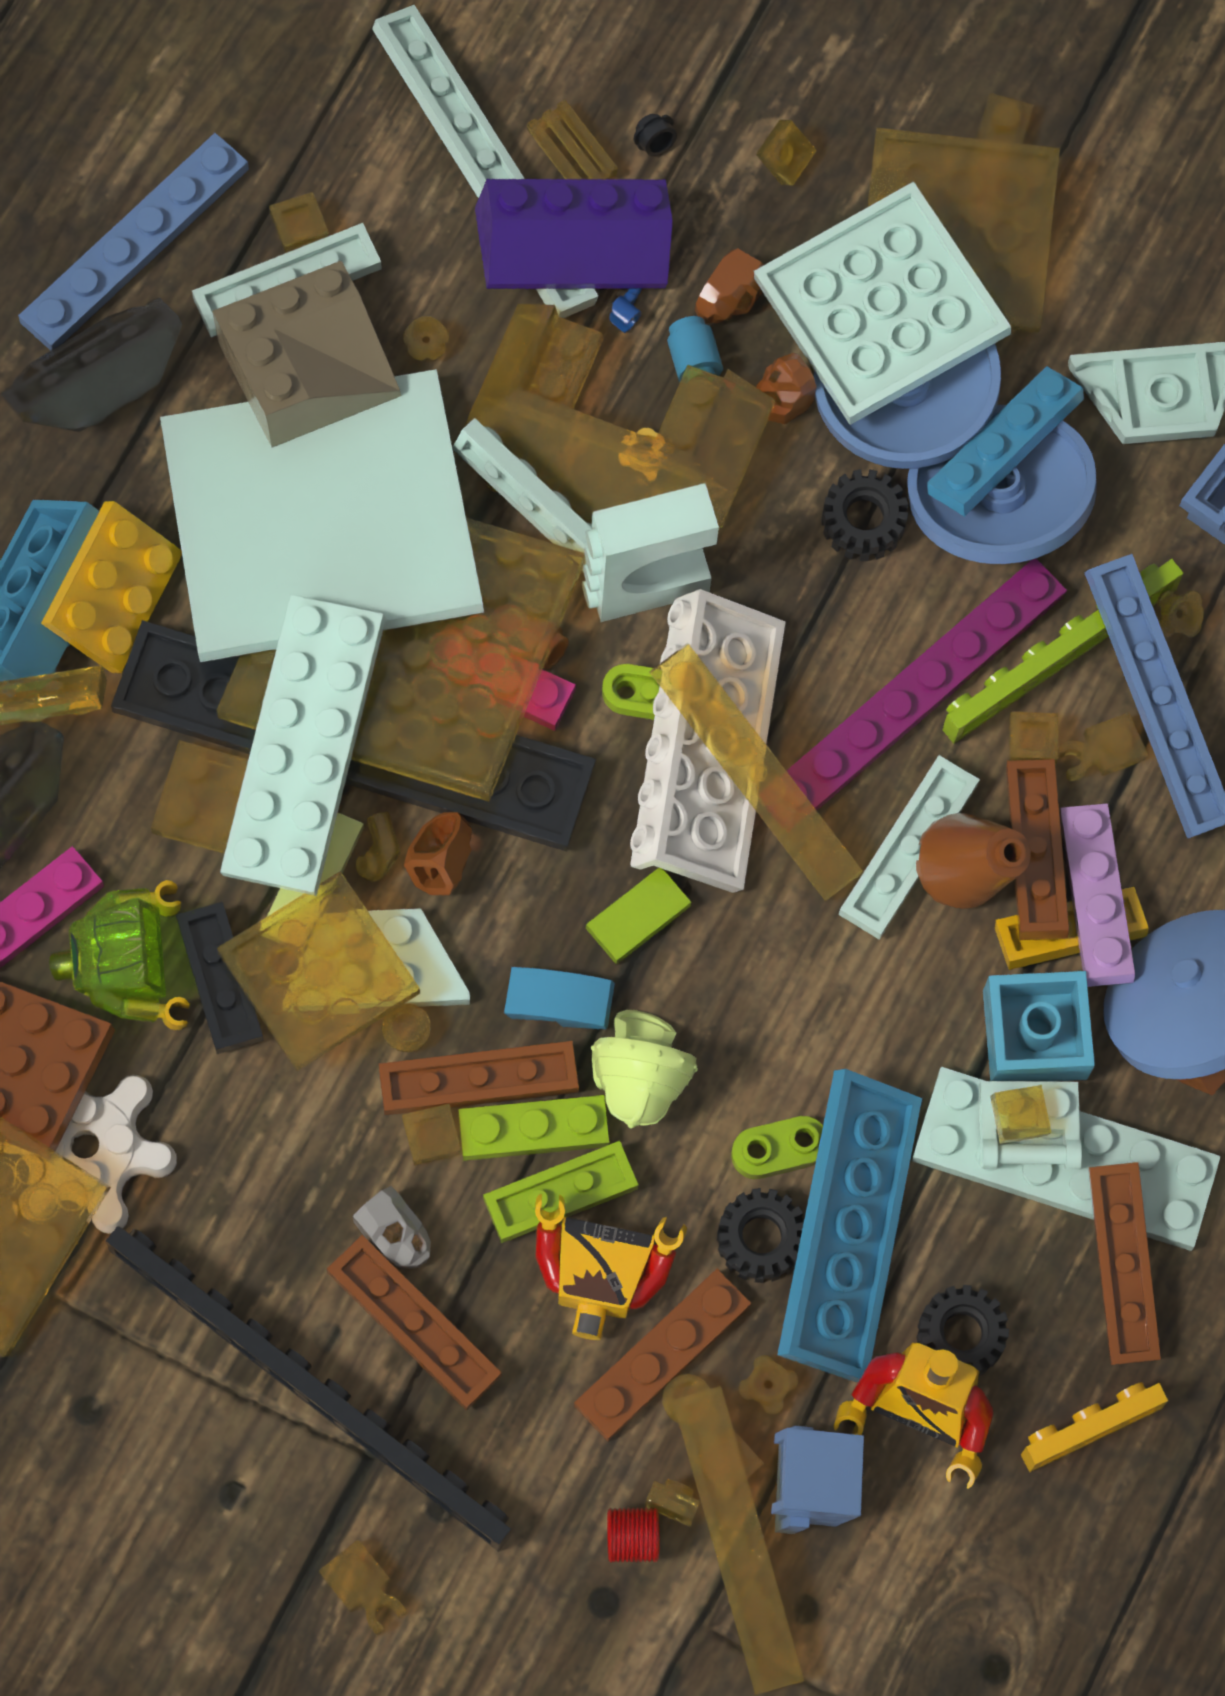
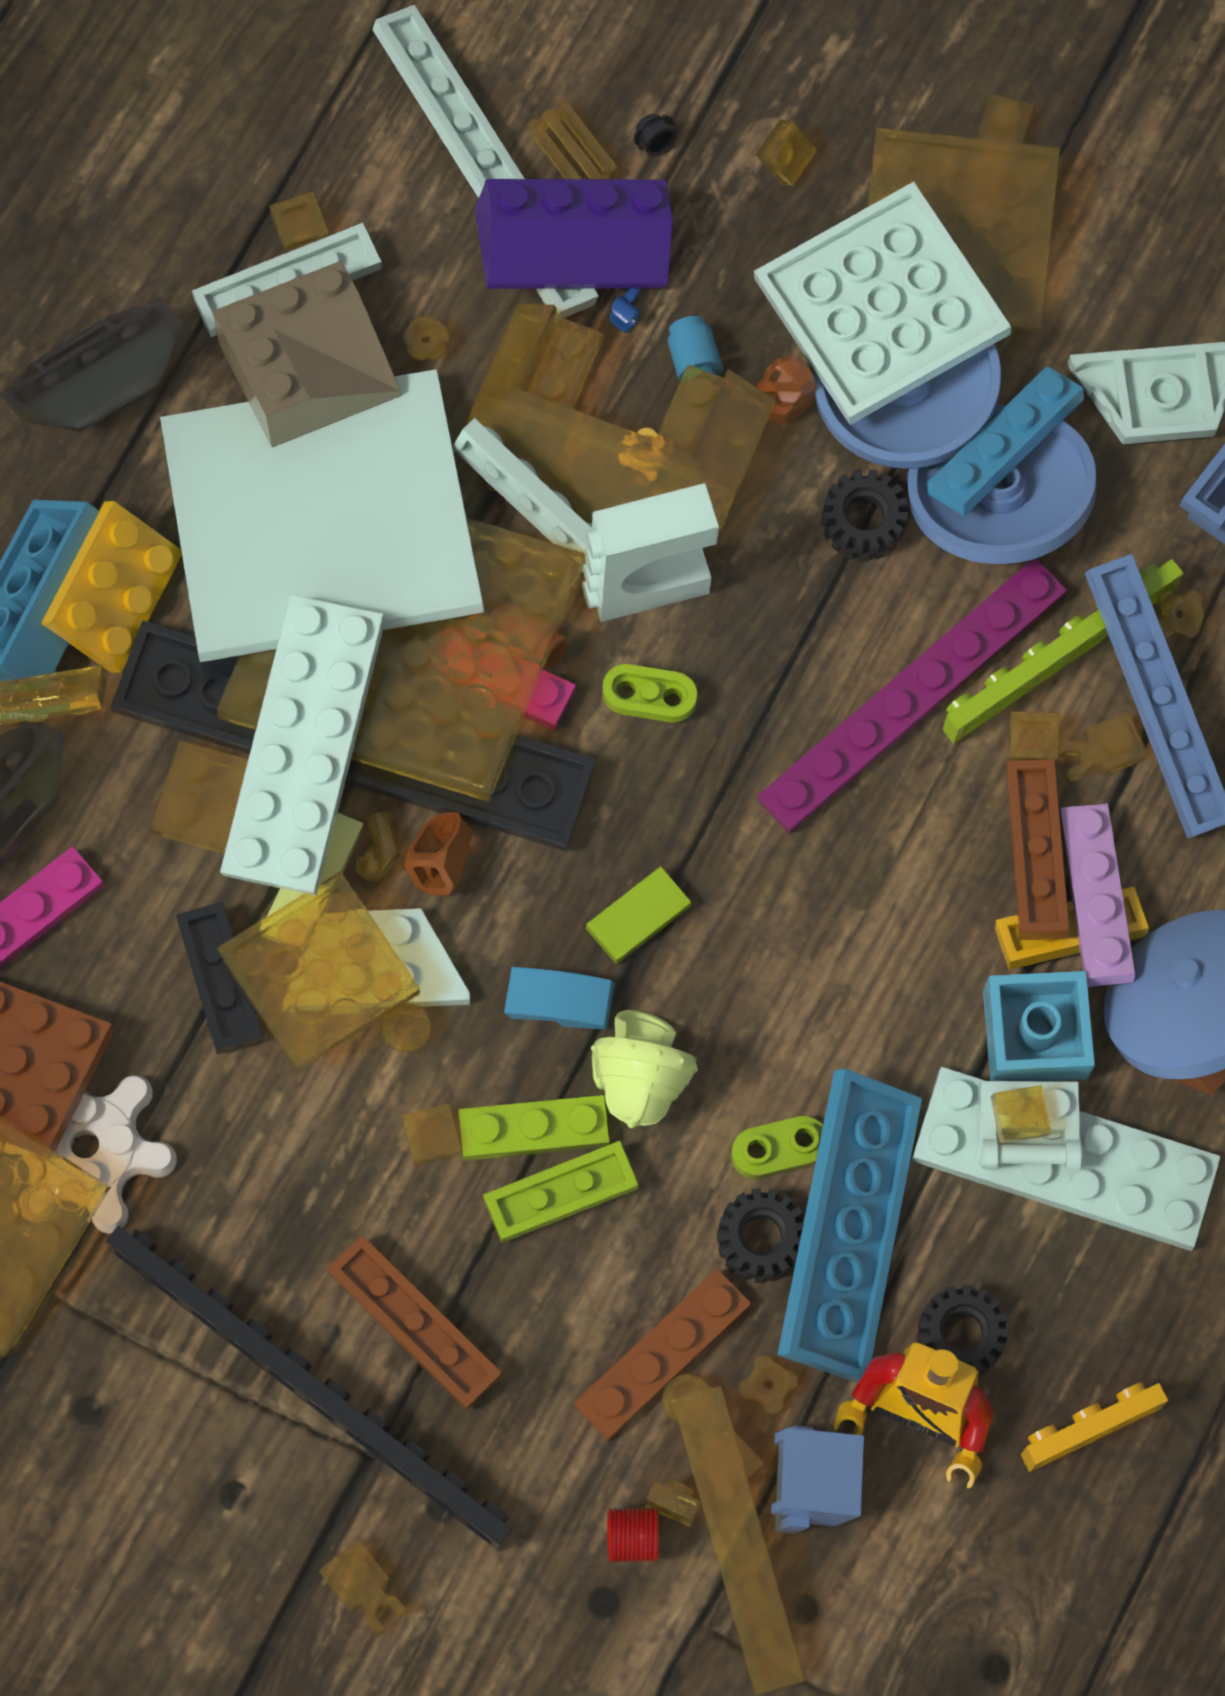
medium blue plate [18,133,249,352] -> none
clear neon green torso [49,880,190,1030] -> none
light grey rock [353,1186,431,1269] -> none
dark orange plate [379,1041,579,1115] -> none
torso [535,1194,687,1340] -> none
white bracket [630,589,786,893] -> none
clear yellow plate [650,643,863,901] -> none
dark orange rock [695,248,764,324] -> none
light aqua plate [839,755,980,940] -> none
dark orange cone [916,813,1031,909] -> none
dark orange plate [1088,1162,1161,1365] -> none

